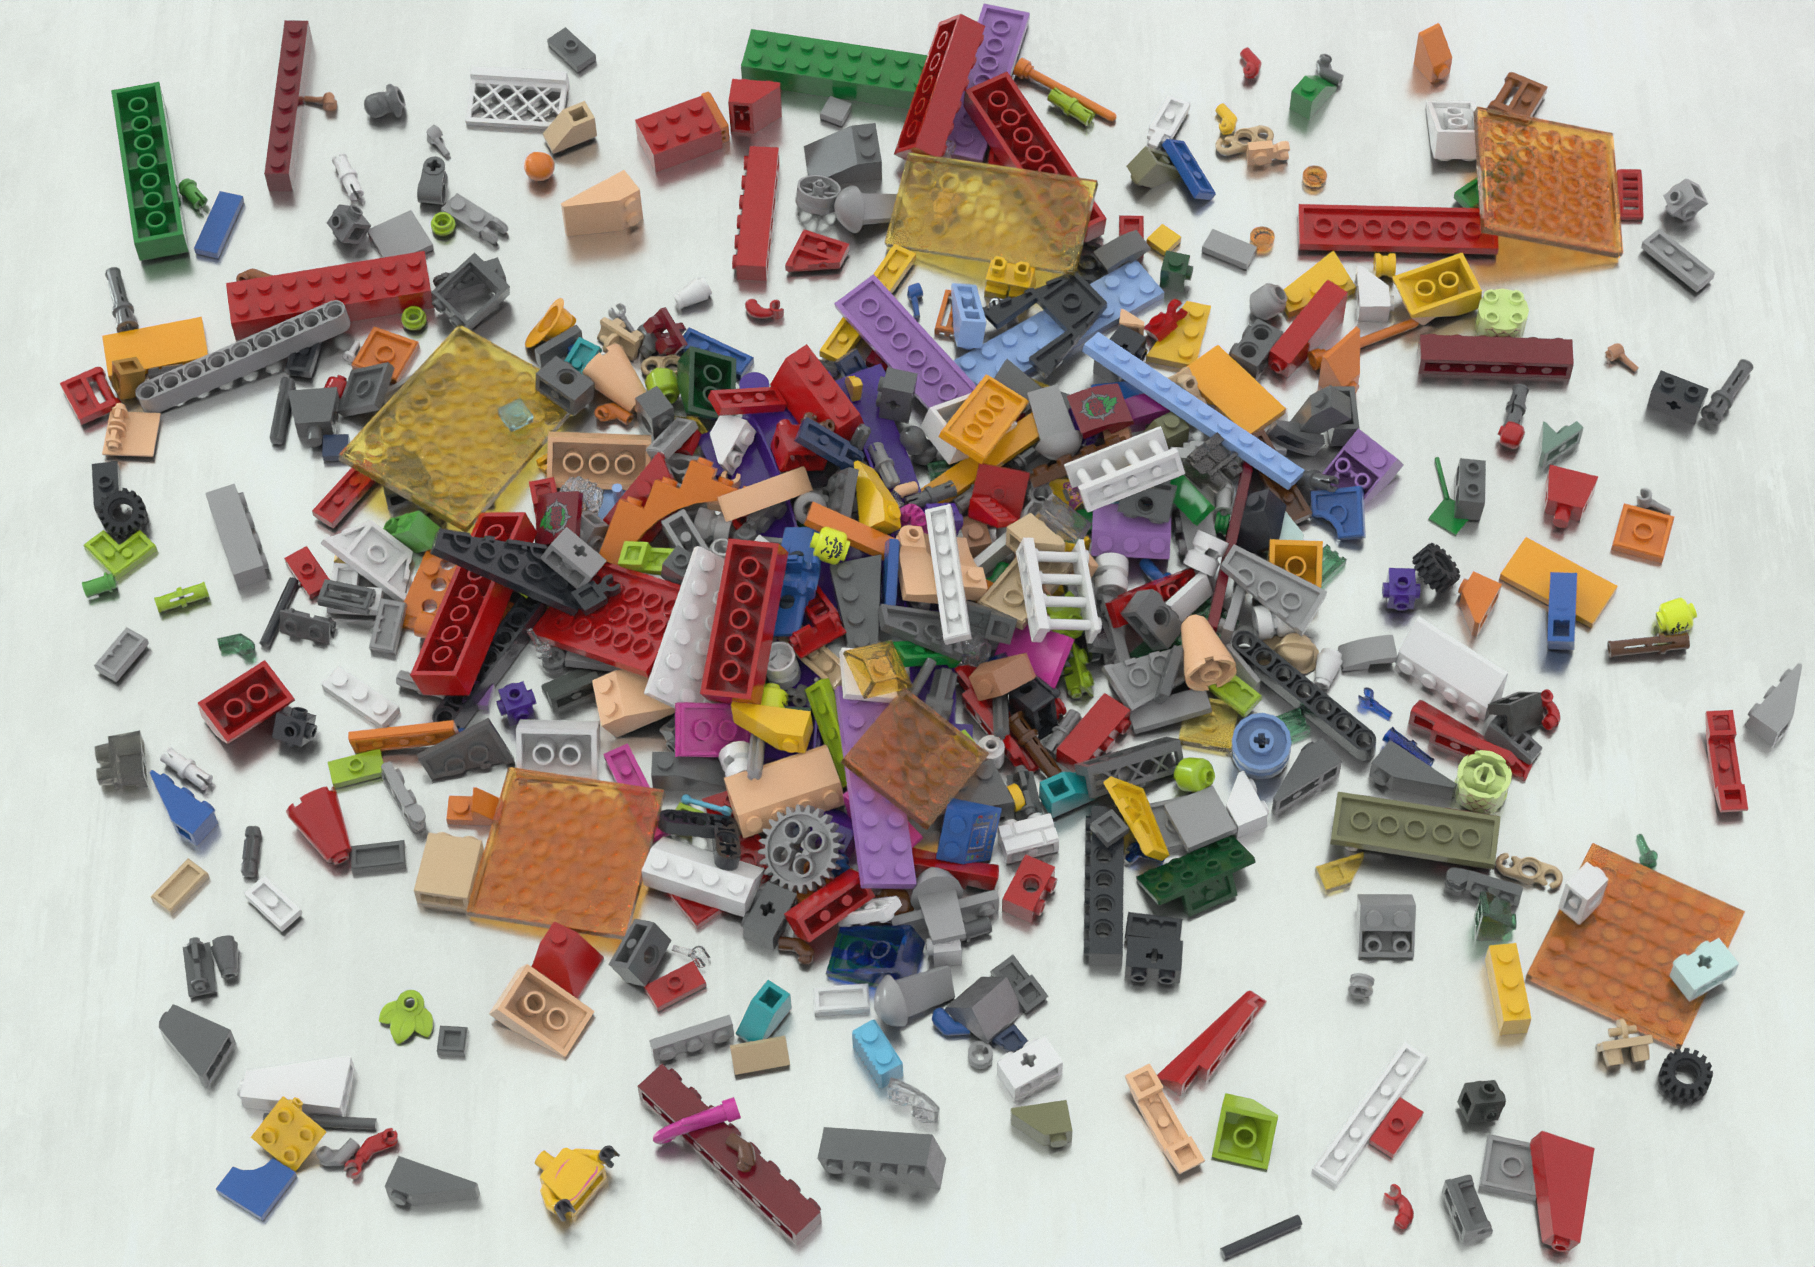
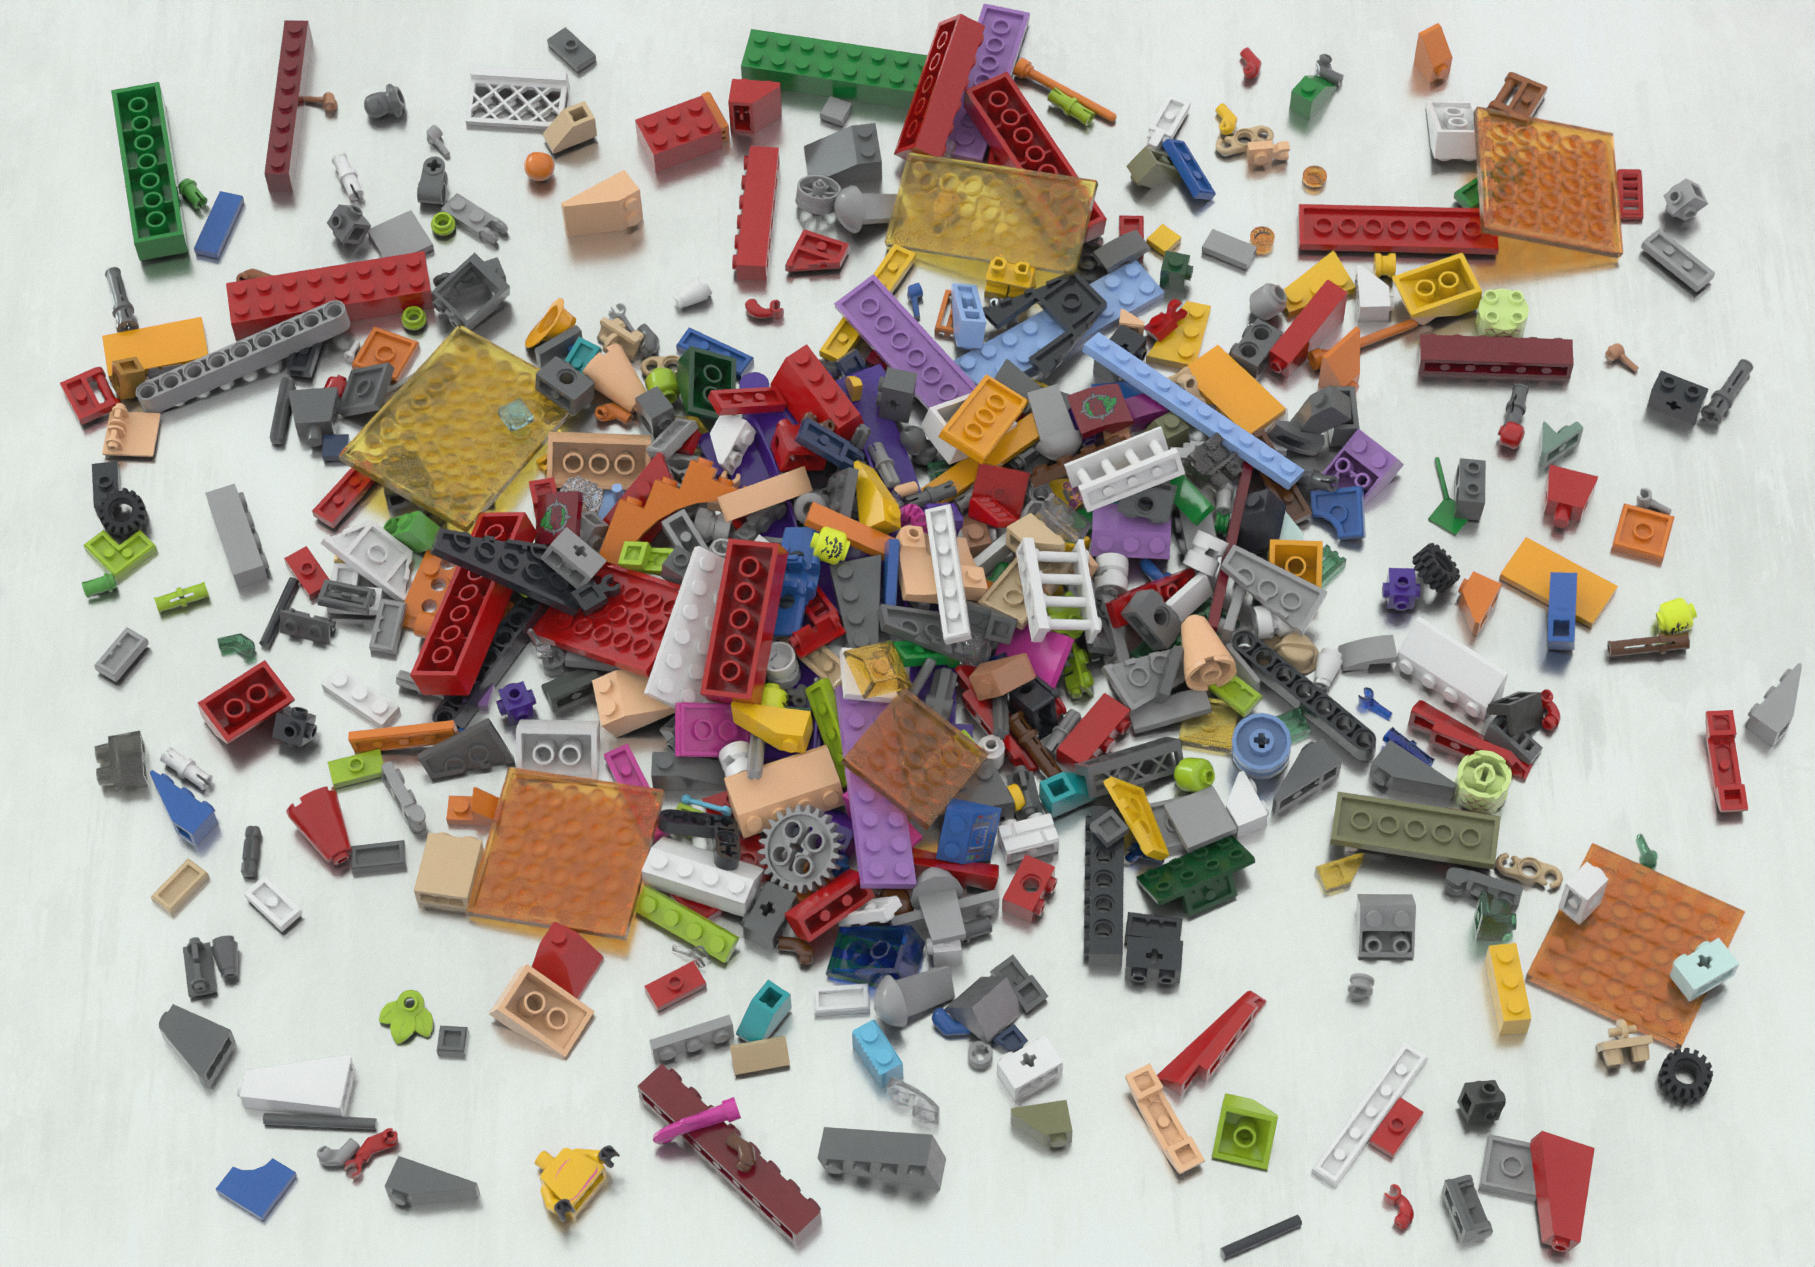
yellow hinge [250,1096,327,1172] -> none
dark grey brick [608,919,672,986] -> none
dark red hips [643,307,688,356] -> none
none -> lime plate [633,885,740,963]

